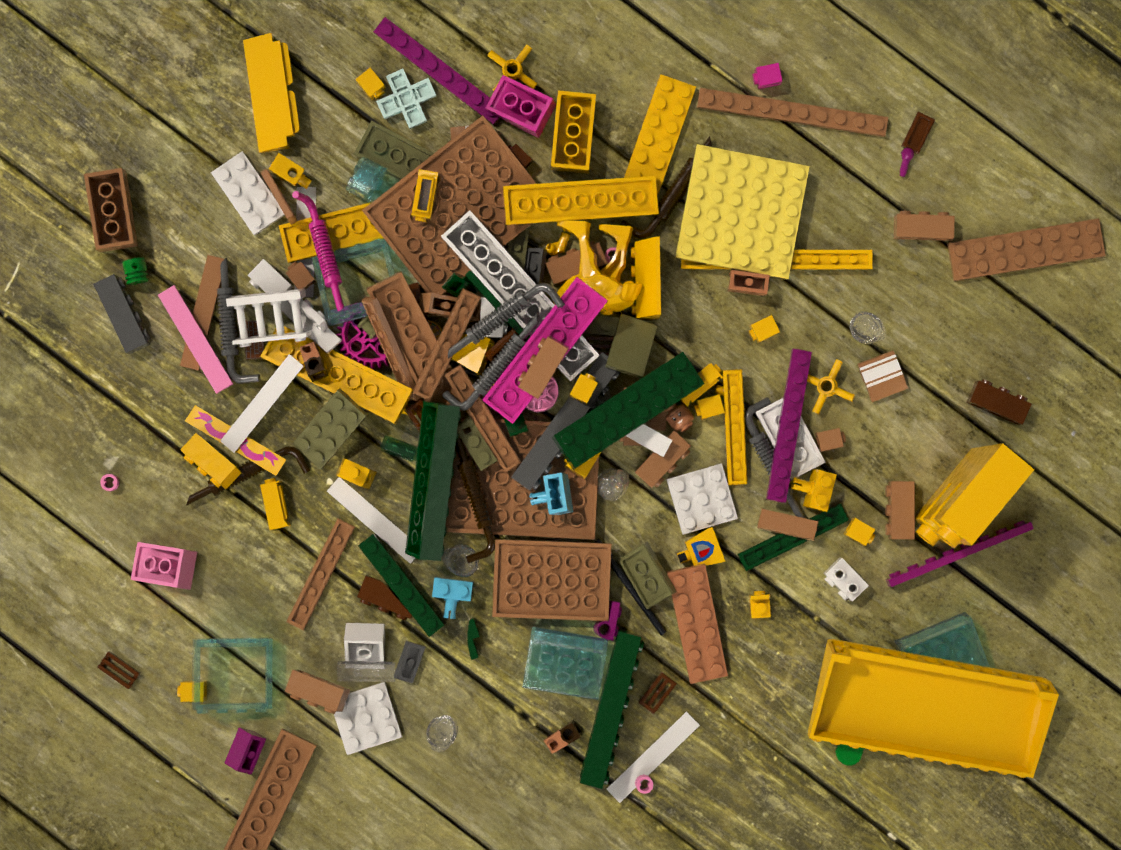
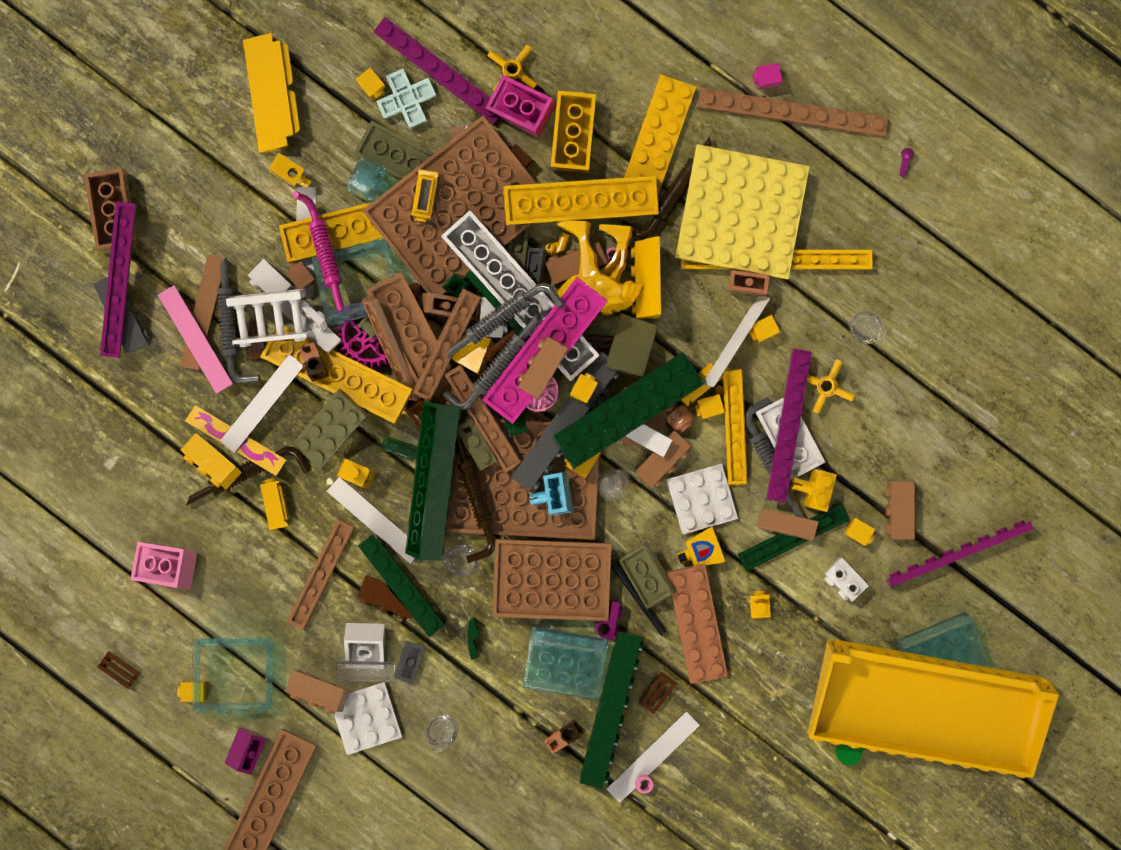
bright pink bush [100,474,119,491] -> none
green piece [122,257,149,285] -> none
white plate [211,151,285,236] -> none
medium nougat tile [260,169,297,225] -> none
medium azure brick [432,577,473,619] -> none
medium nougat brick [815,428,846,452] -> none
medium nougat slope [857,350,908,402] -> none
medium nougat brick [894,211,955,241] -> none
reddish brown tile [901,111,935,154] -> none
yellow brick [915,443,1034,549] -> none
medium nougat plate [947,218,1106,281] -> none
reddish brown brick [966,379,1032,425] -> none
none -> magenta plate [100,202,137,358]
none -> white sticker [703,296,771,387]

